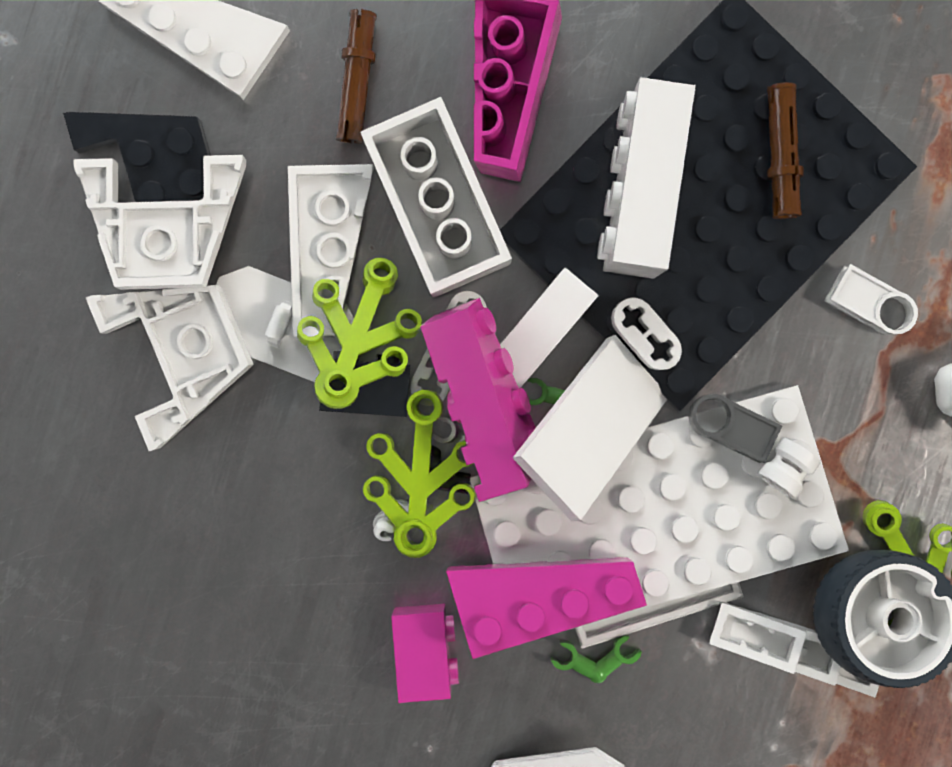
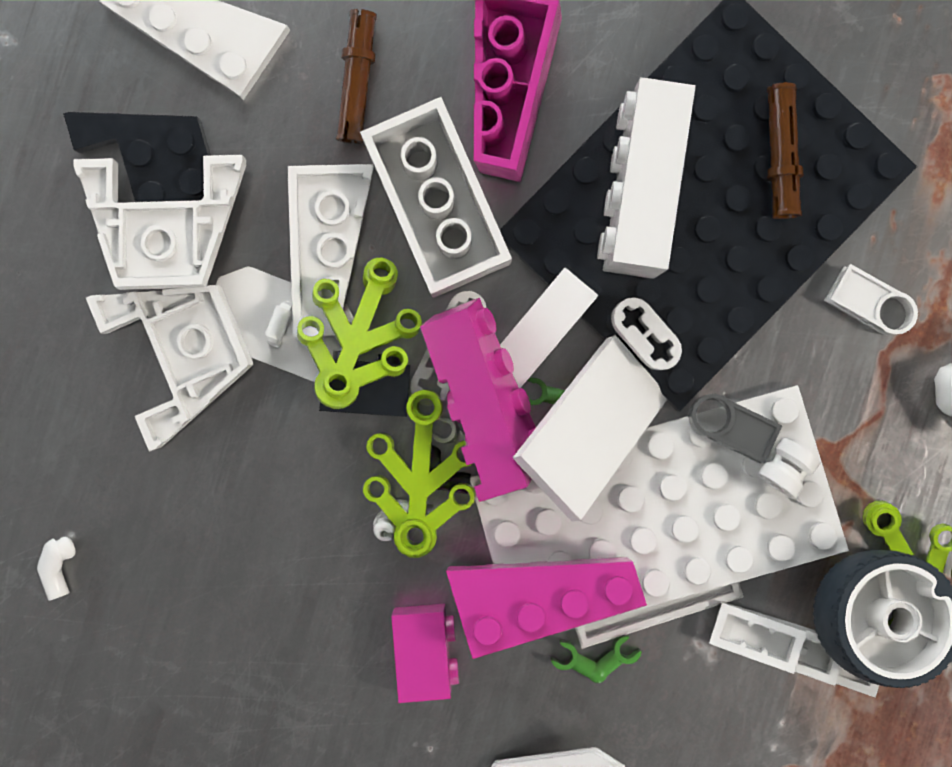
none -> white arm [37,537,76,601]

